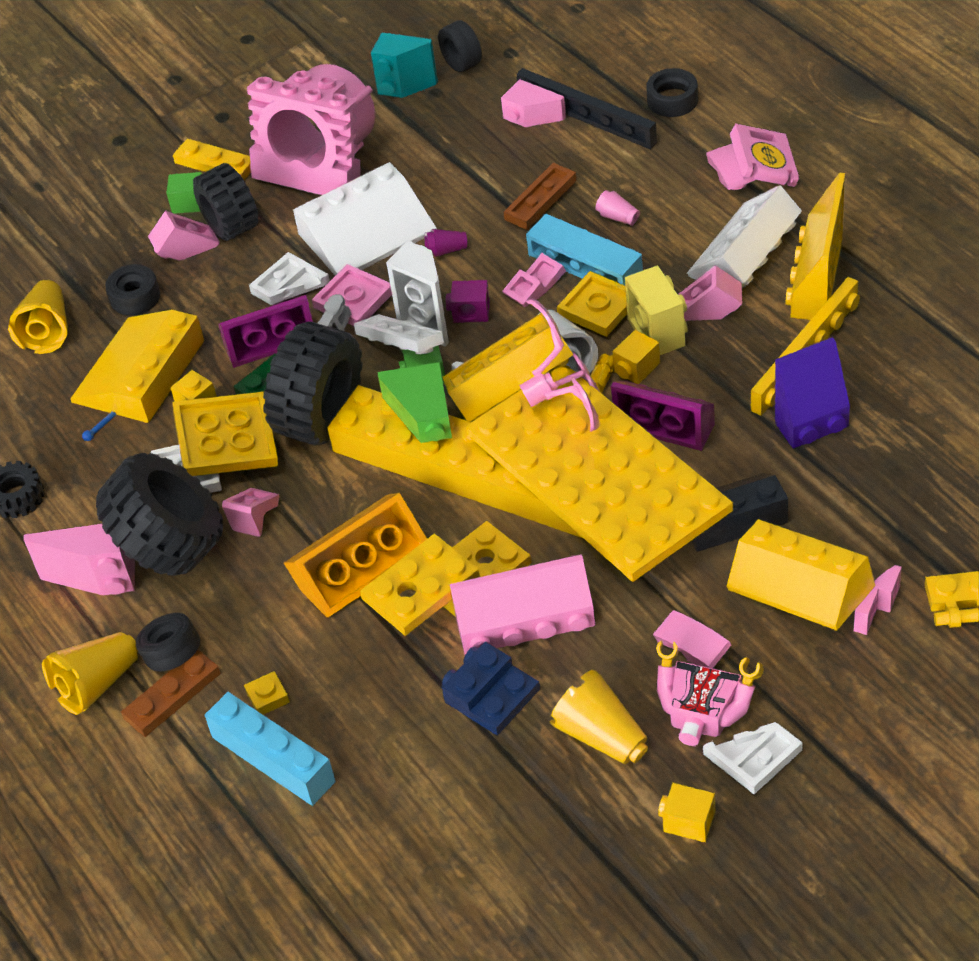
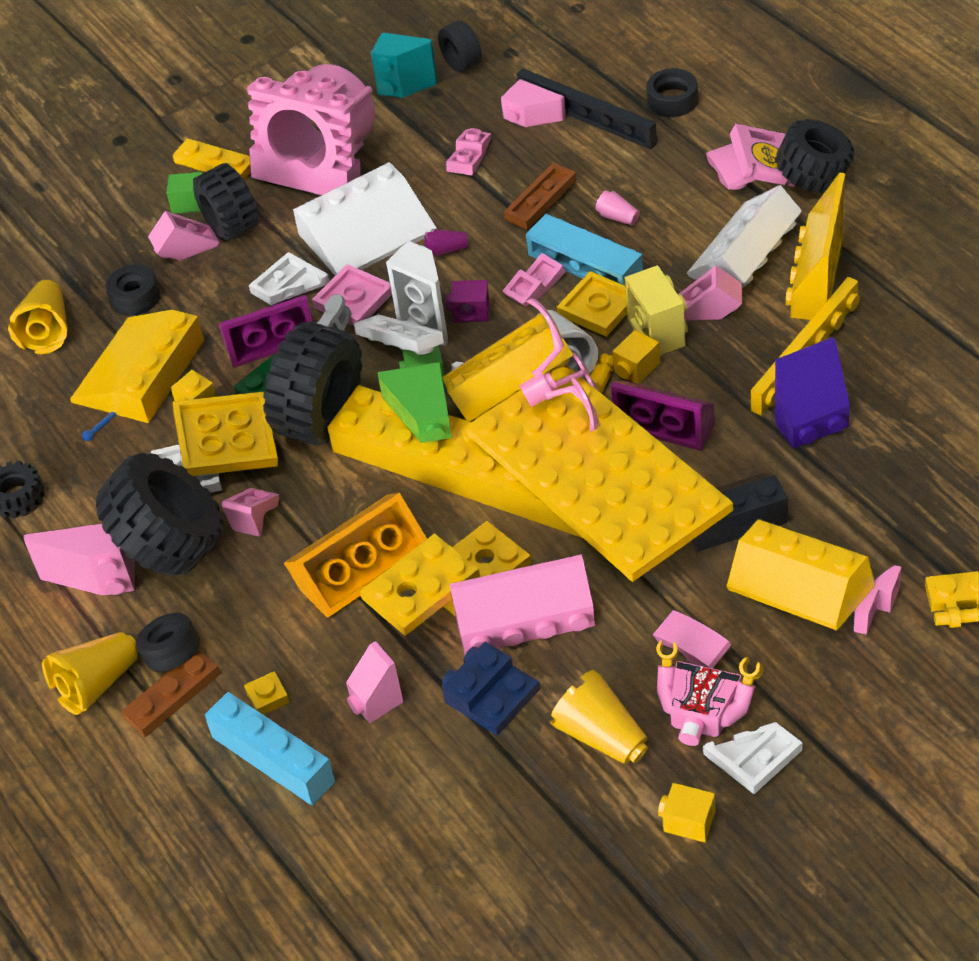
none -> bright pink slope [346,641,403,724]
none -> bright pink slope [446,128,491,175]
none -> black tyre [775,119,855,193]

